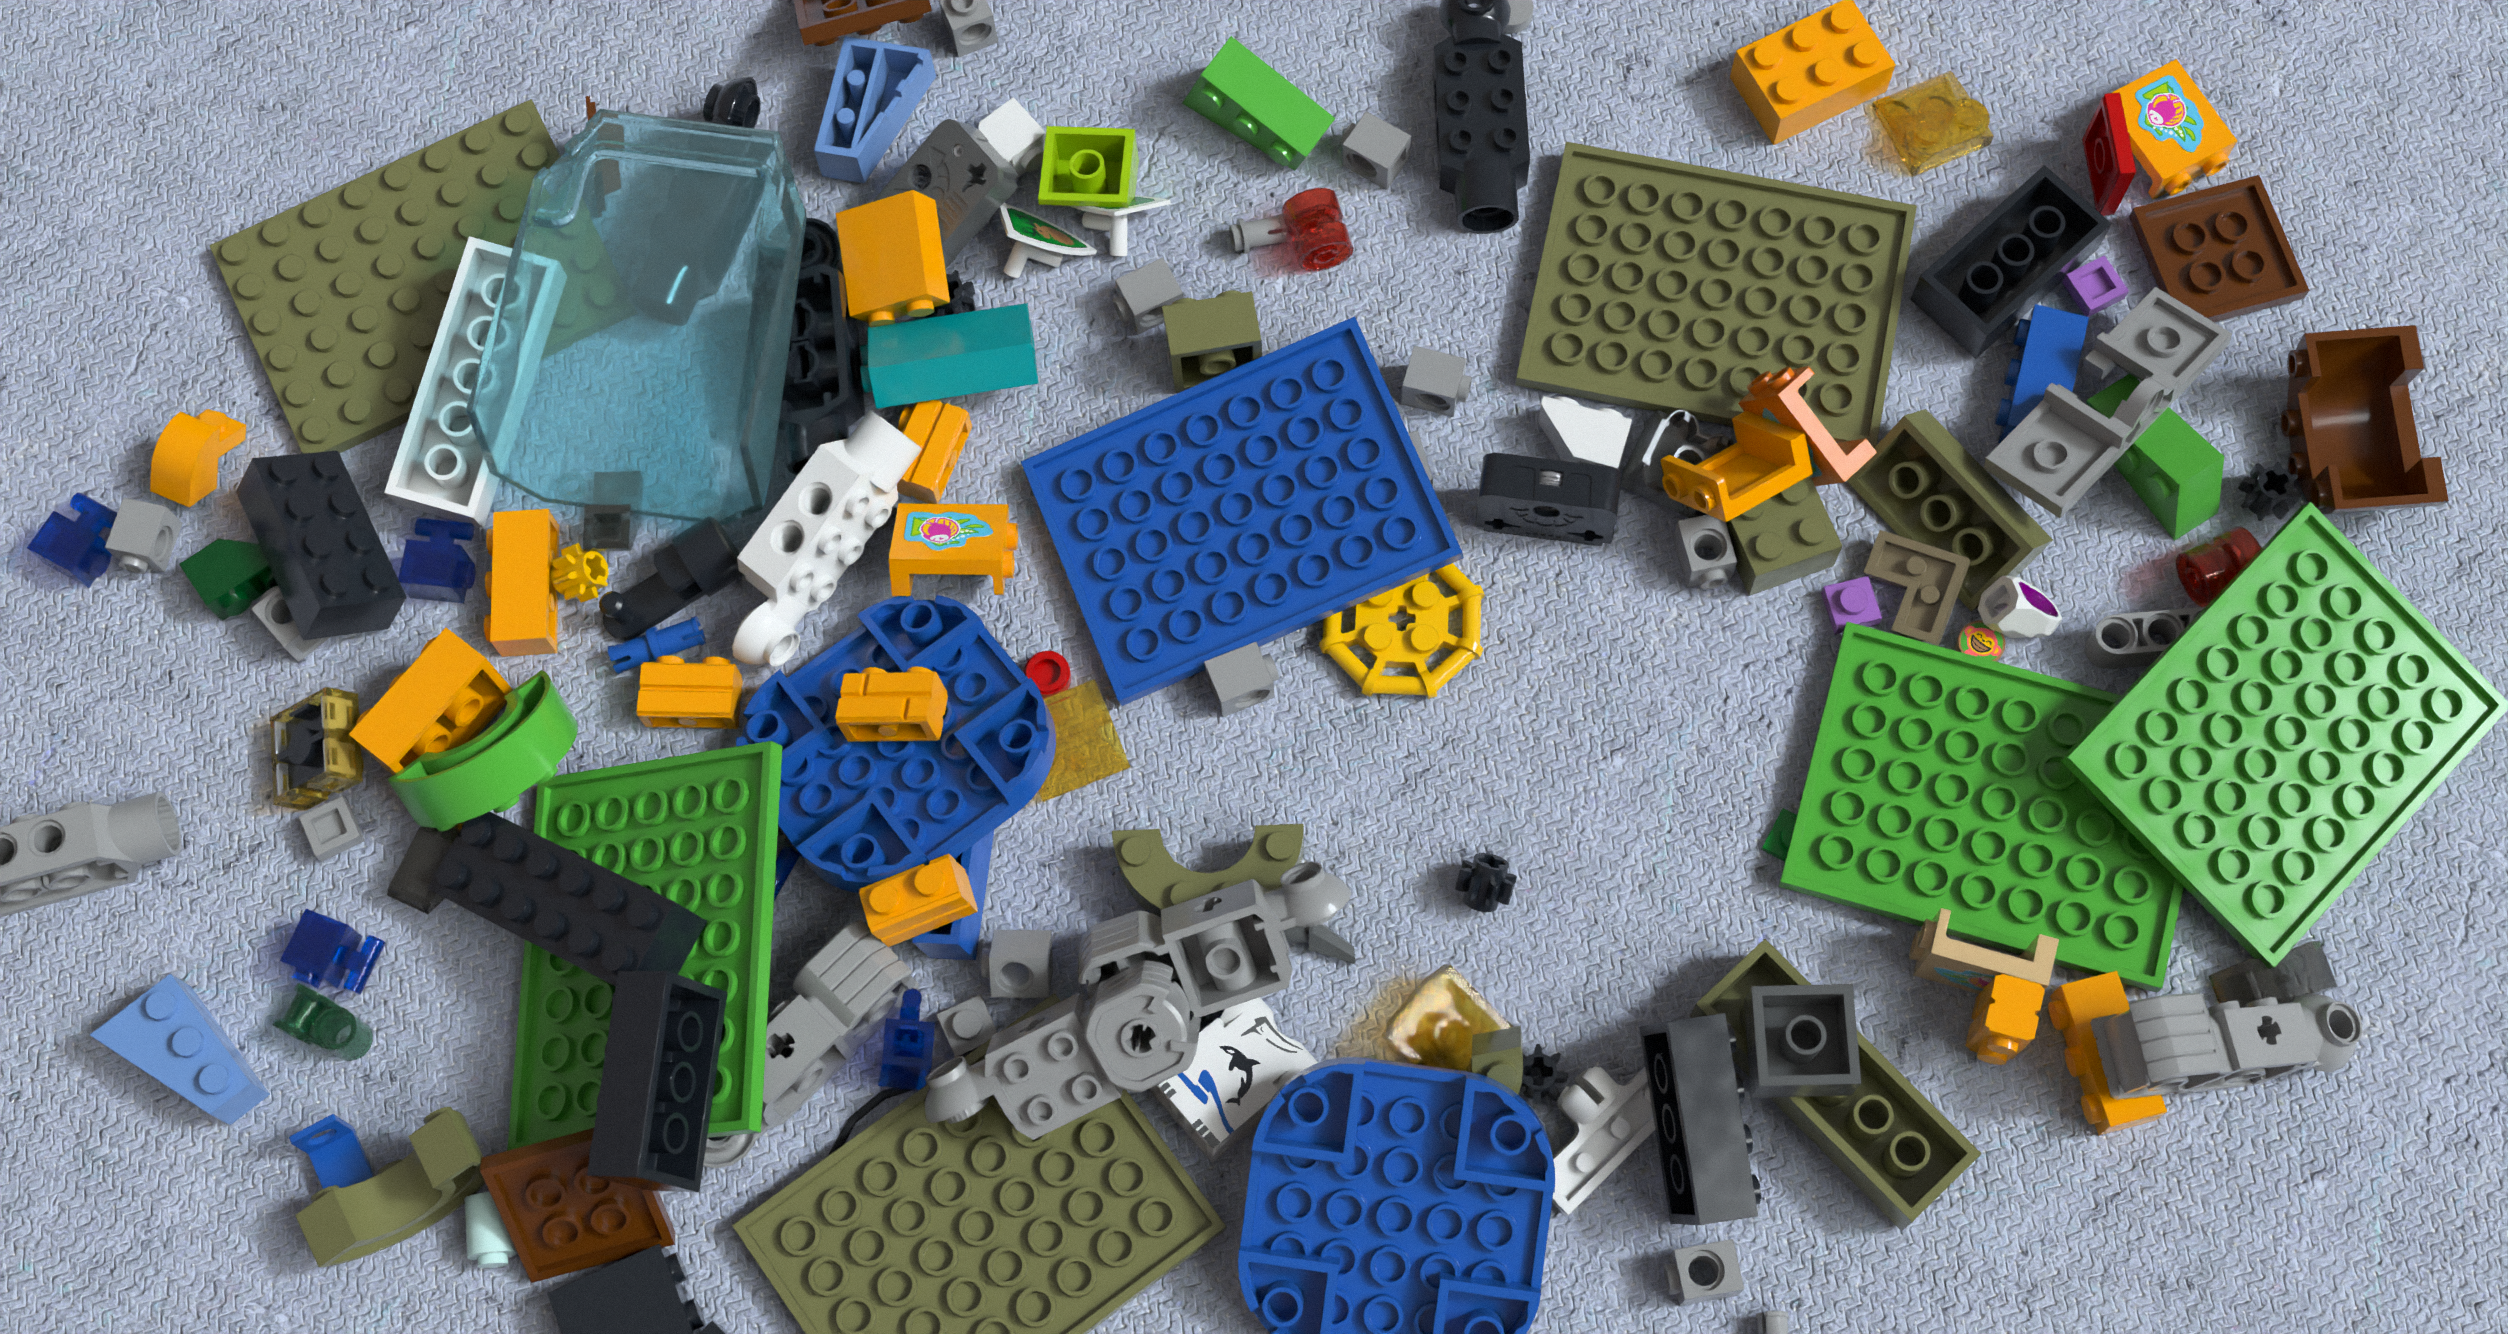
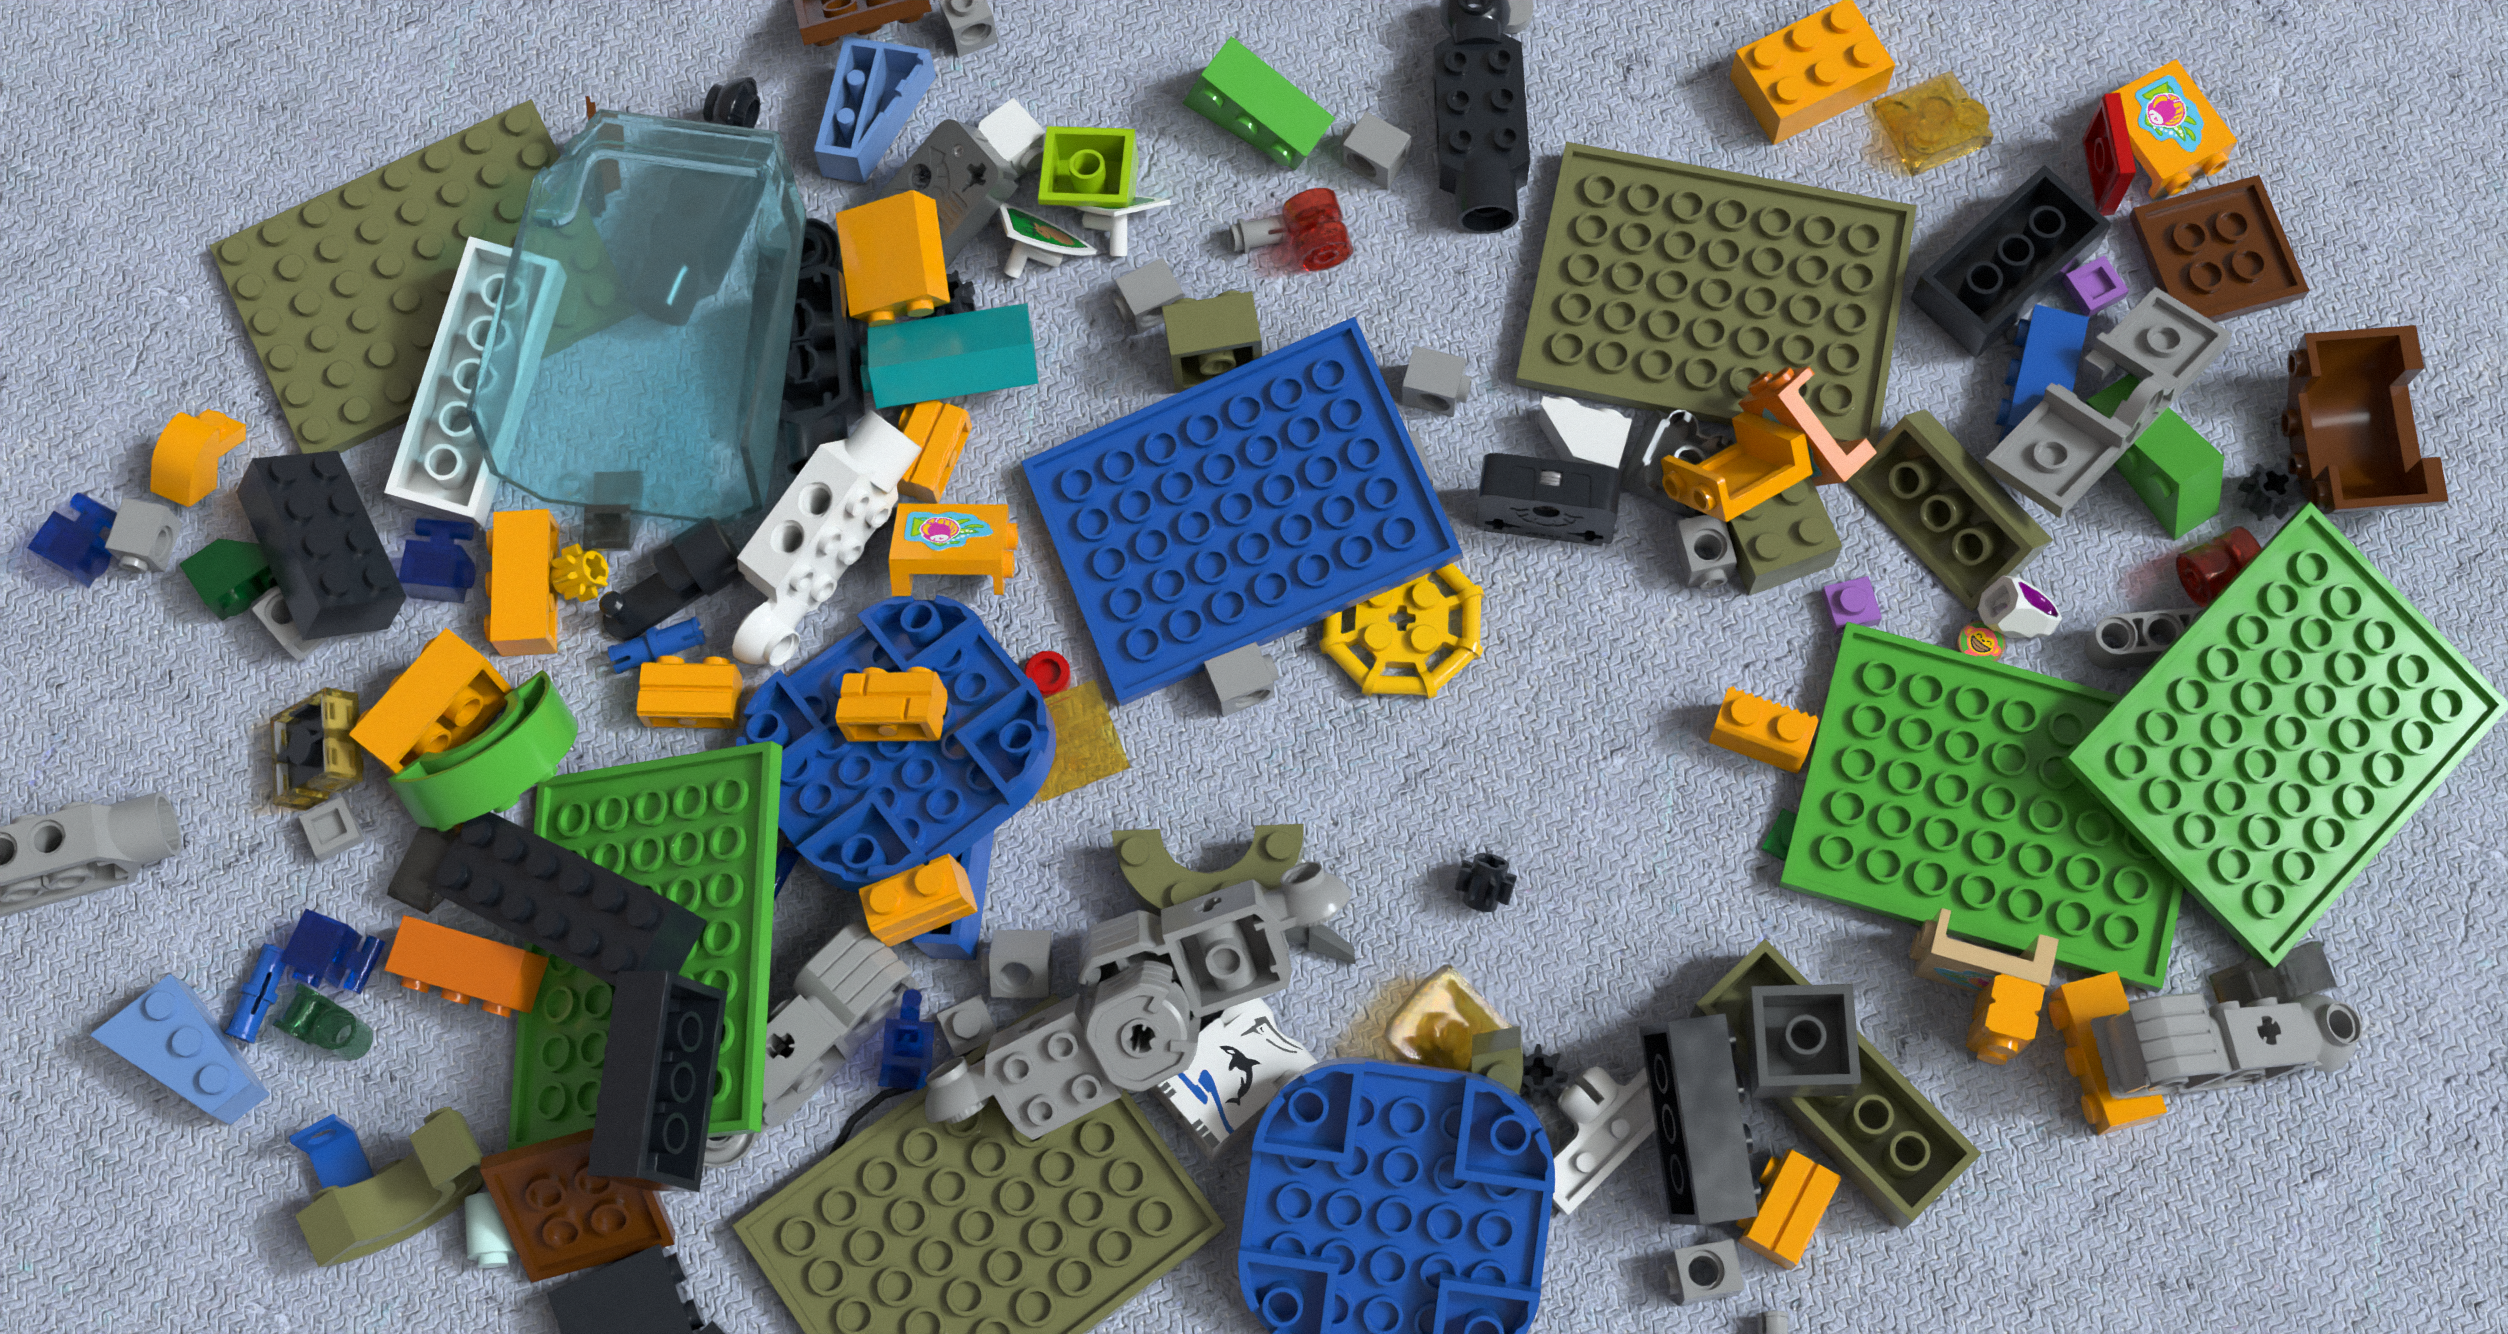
dark tan plate [1863,530,1970,646] -> none
none -> blue pin [224,943,292,1044]
none -> orange brick [385,915,549,1018]
none -> light orange brick [1708,686,1819,774]
none -> light orange brick [1735,1149,1841,1271]

